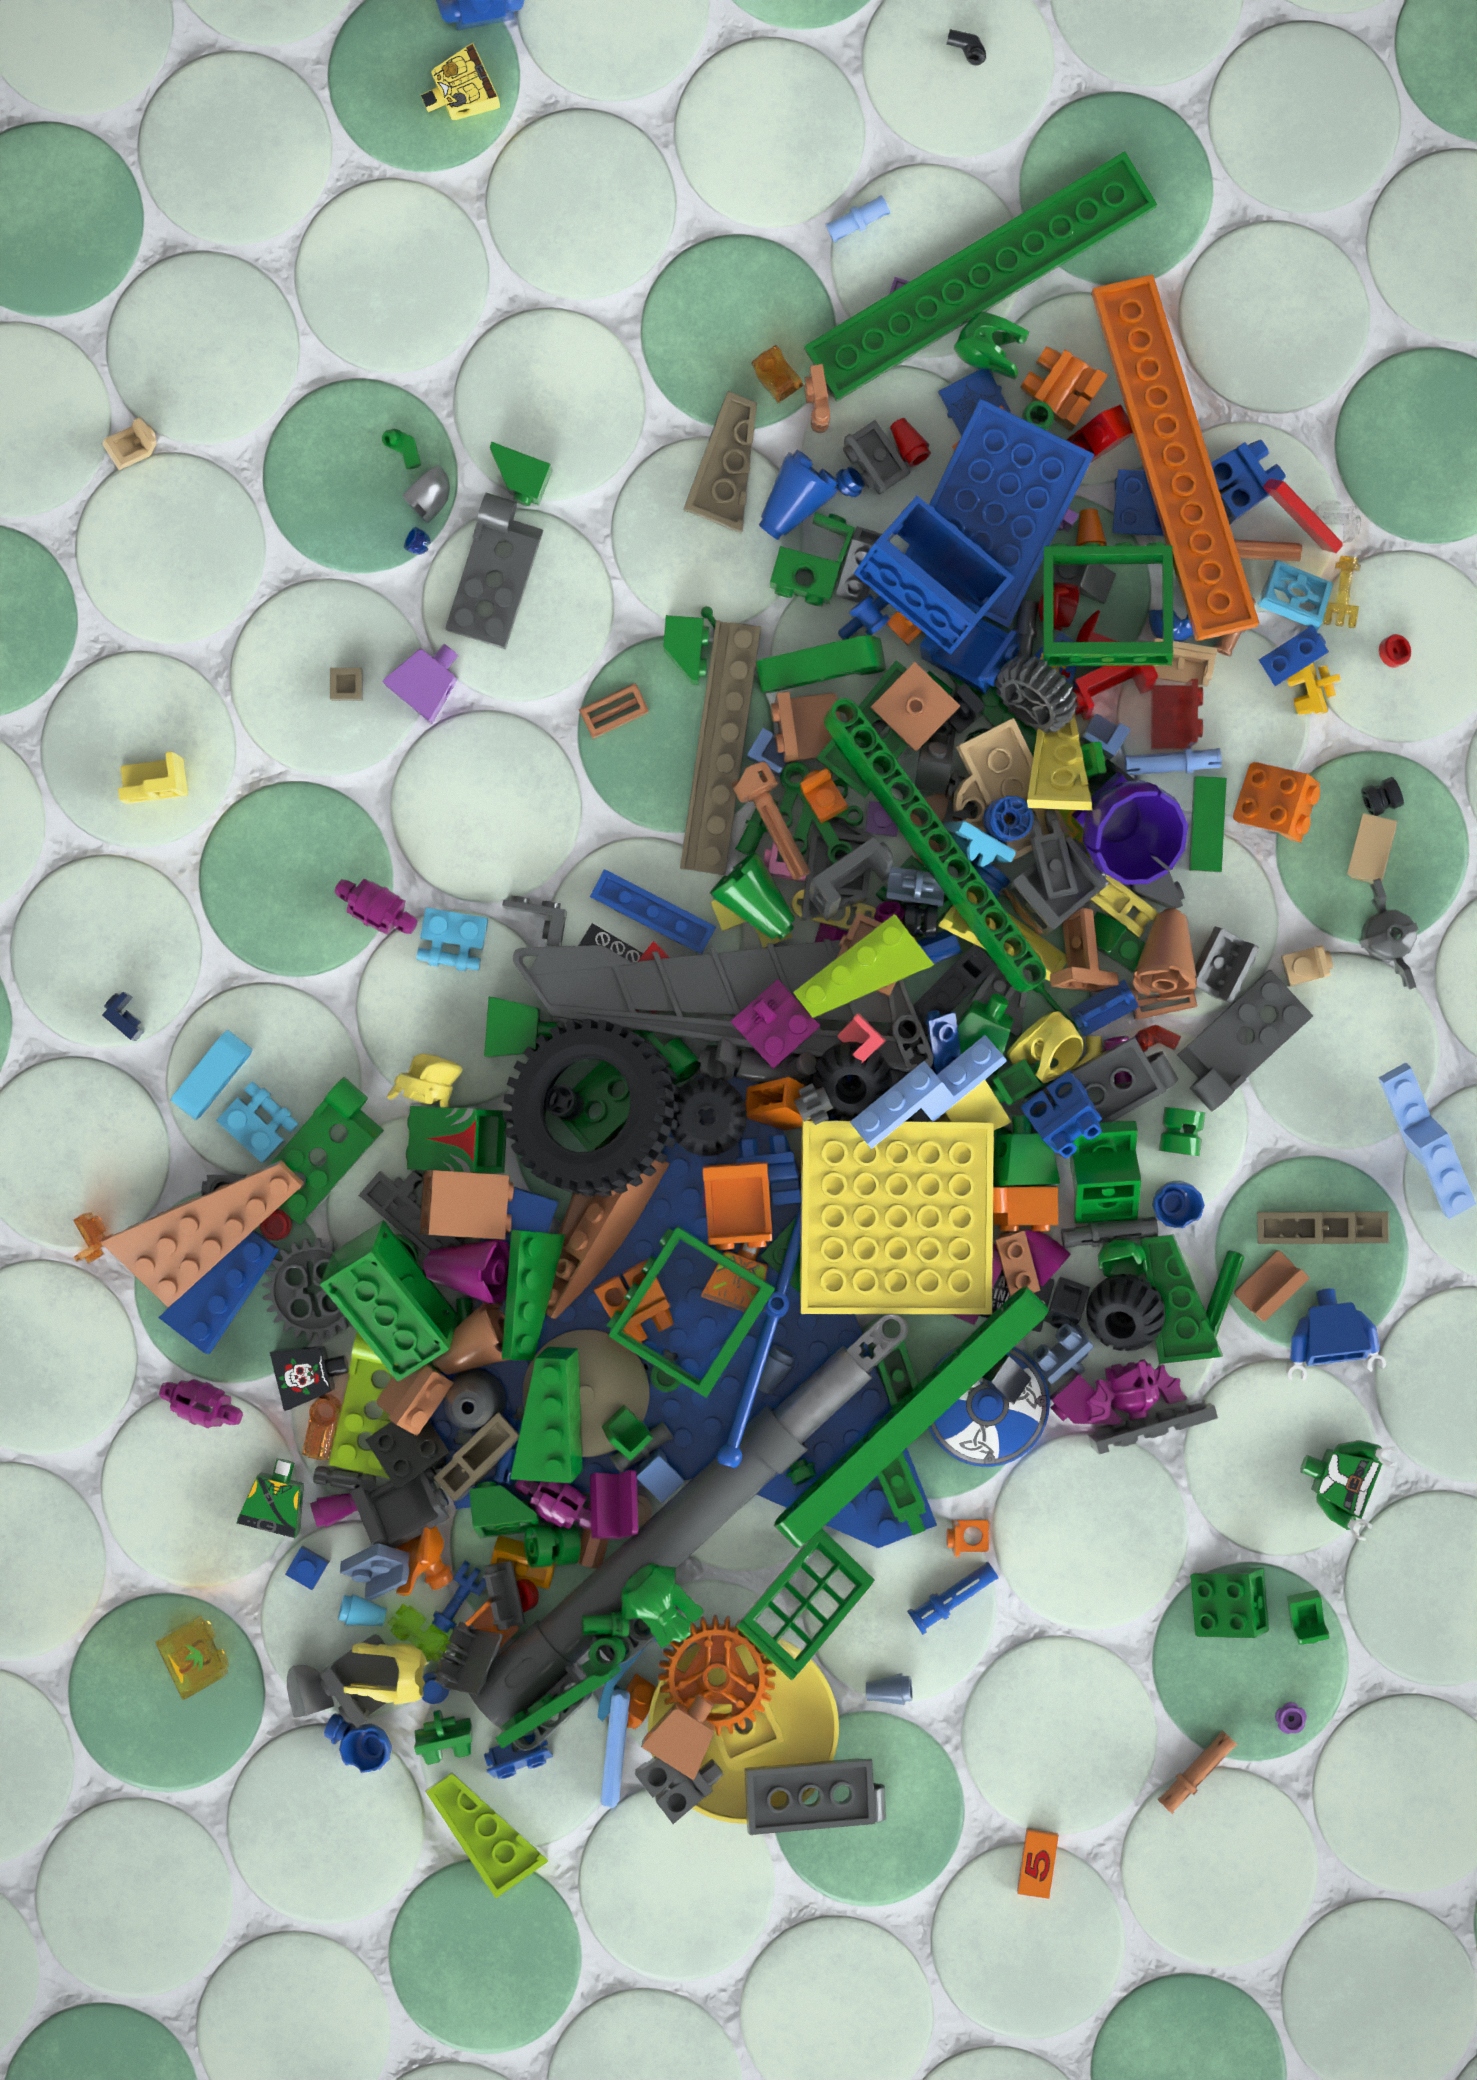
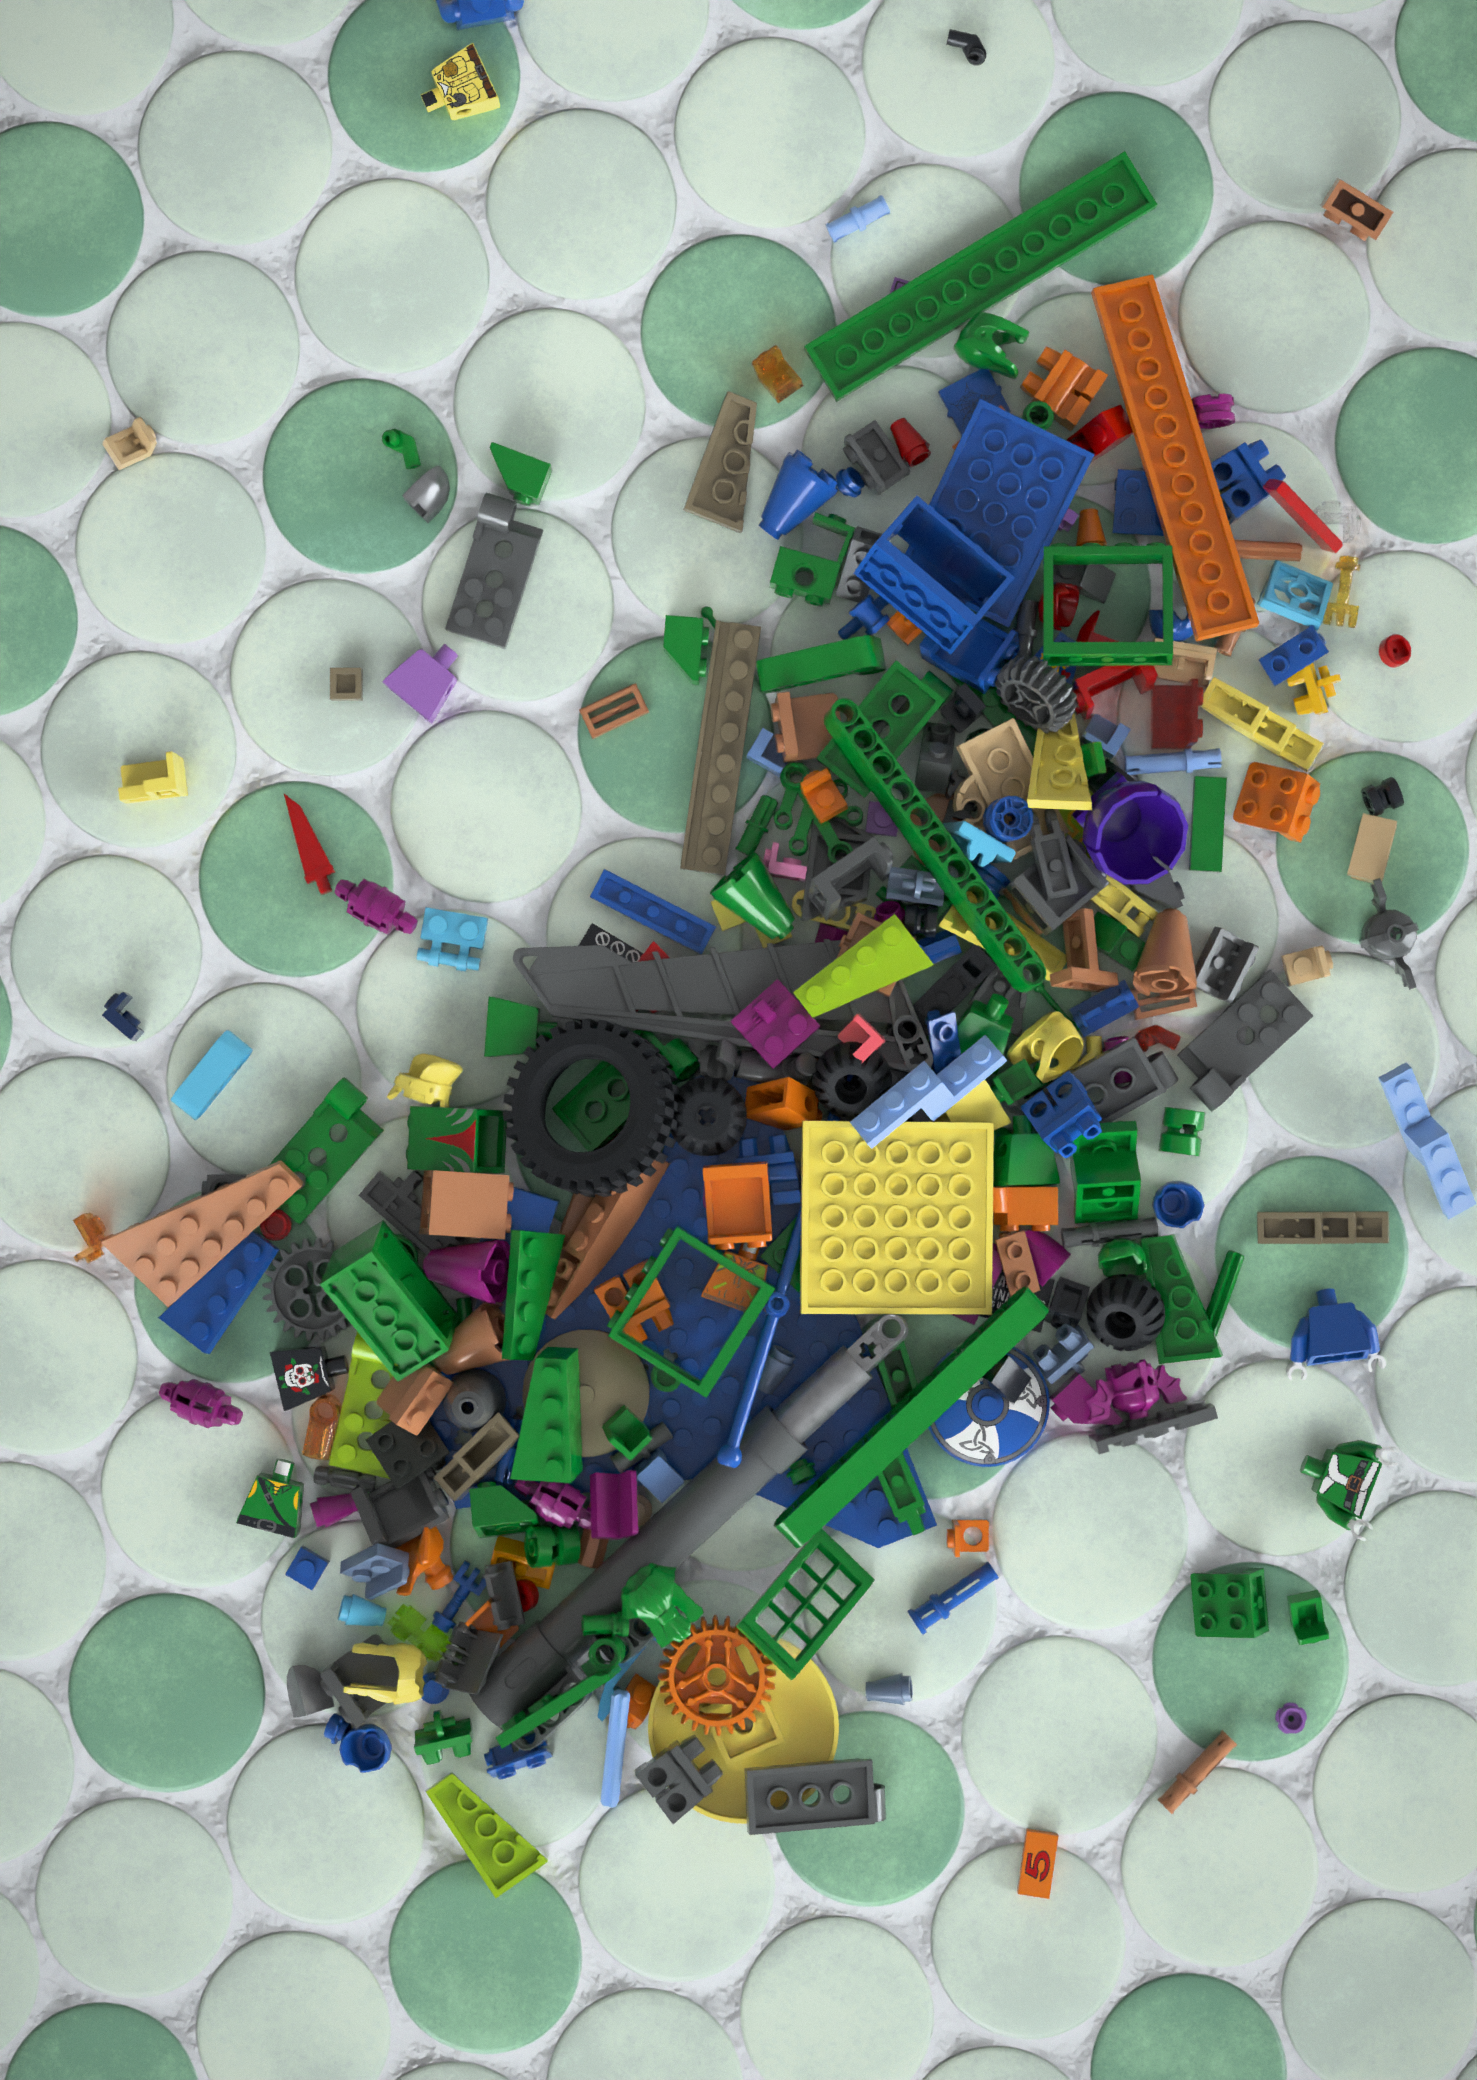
clear yellow slope [155,1615,229,1700] -> none
medium azure plate [216,1081,299,1163] -> none
clear blue hinge [404,527,431,555] -> none
dark grey bracket [502,895,567,947] -> none
black wheel [544,1084,585,1121] -> none
nougat torso [641,1694,715,1780] -> none
nougat piece [732,761,810,880] -> none
dark grey gear [794,1083,833,1125] -> none
nougat plate [804,364,830,433] -> none
nougat plate [870,662,960,752] -> none
nougat panel [1234,1251,1310,1322] -> none
none -> red bar [284,794,335,895]
none -> magenta wheel [1191,394,1235,429]
none -> light yellow slope [1198,677,1324,772]
none -> nougat brick [1320,178,1394,241]

